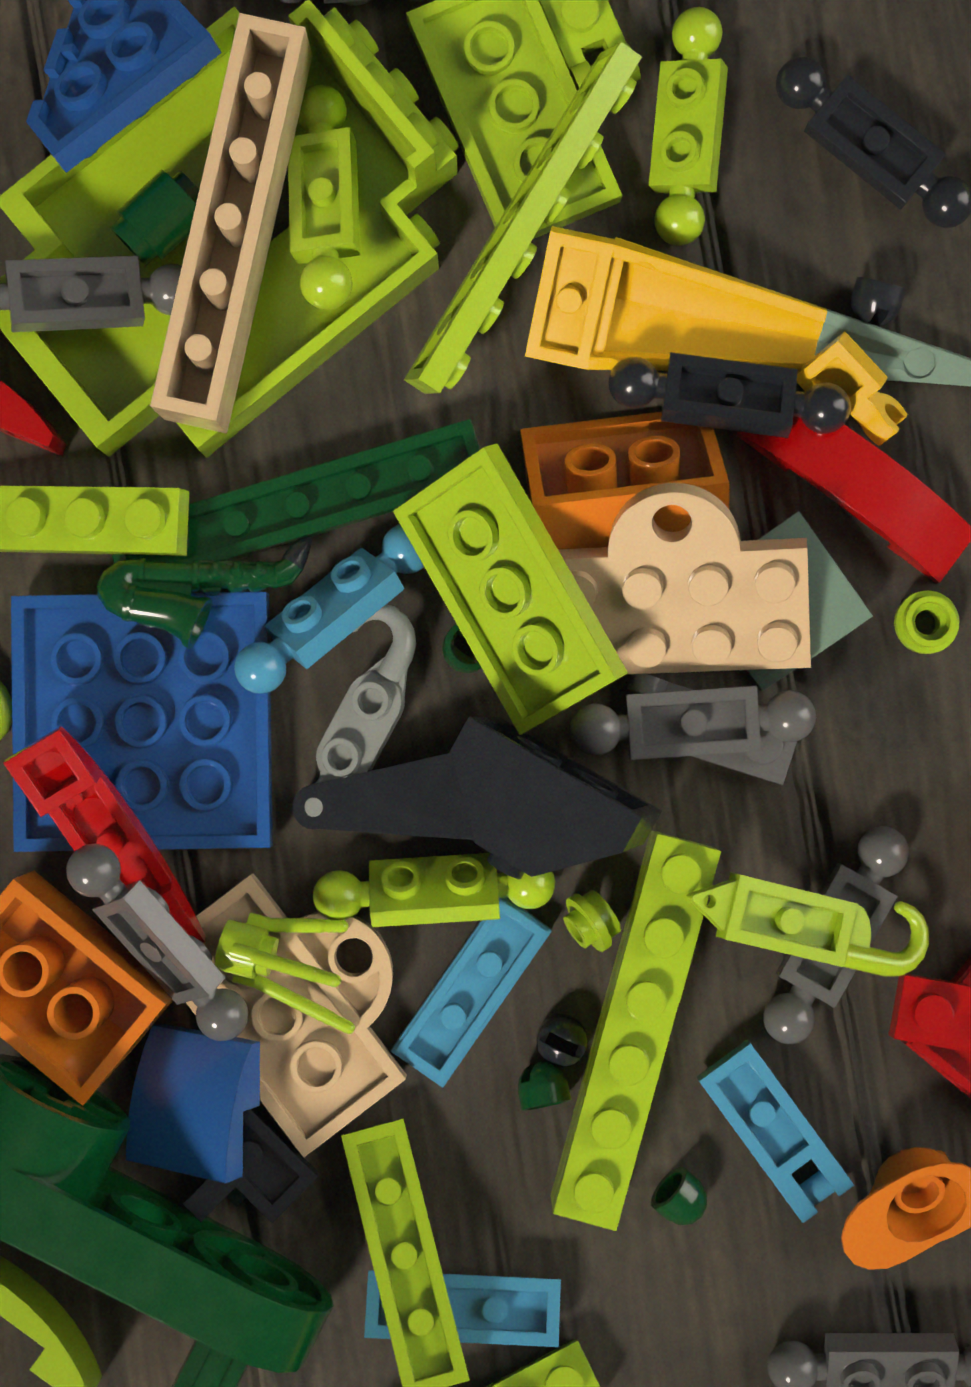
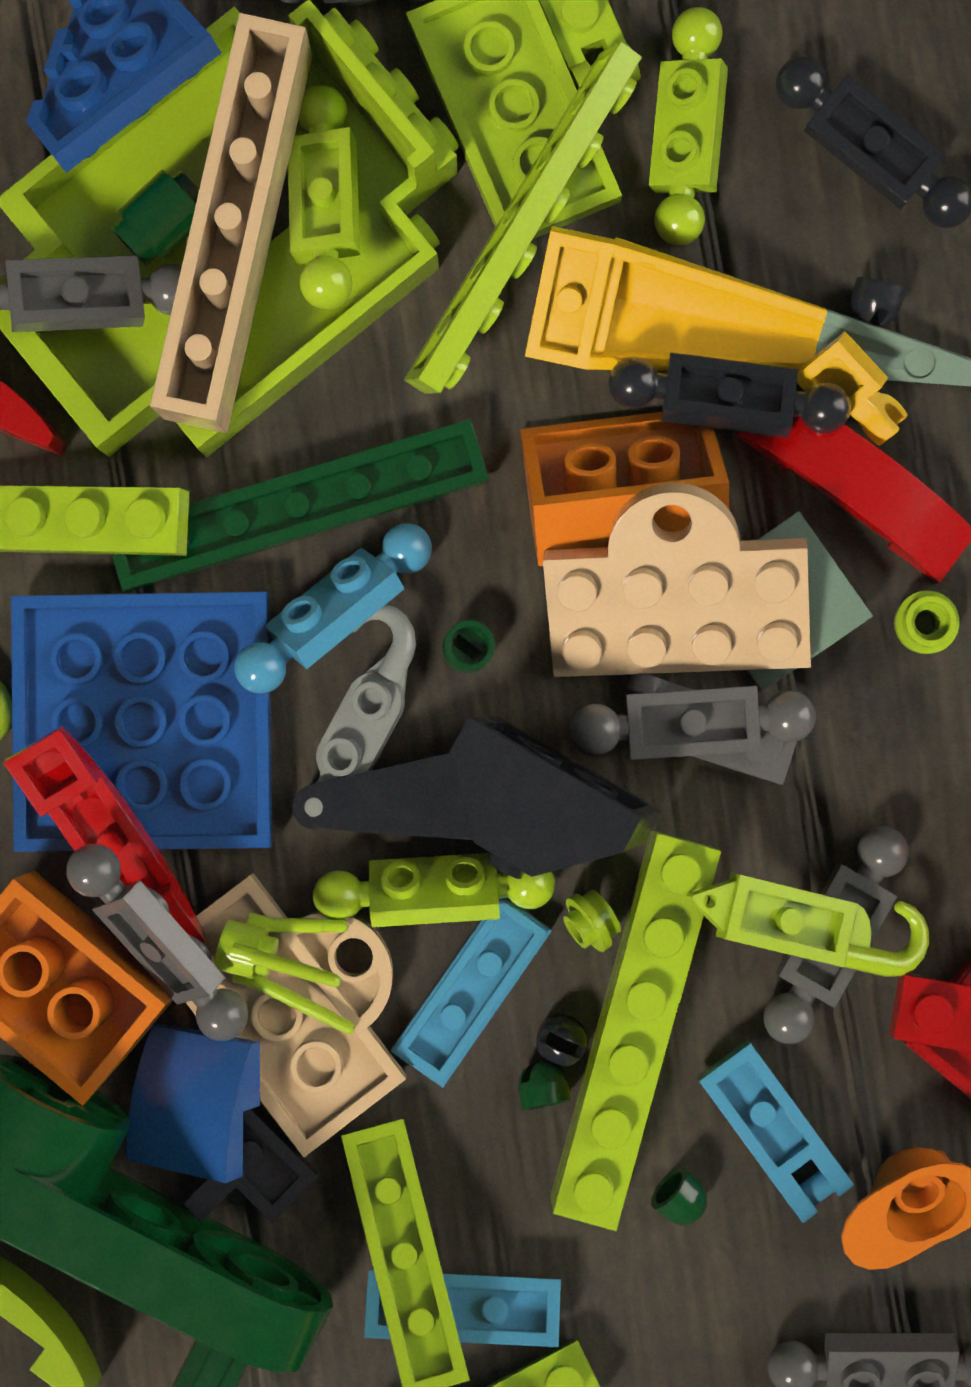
dark green piece [97,536,312,649] -> none
lime plate [393,443,628,735] -> none

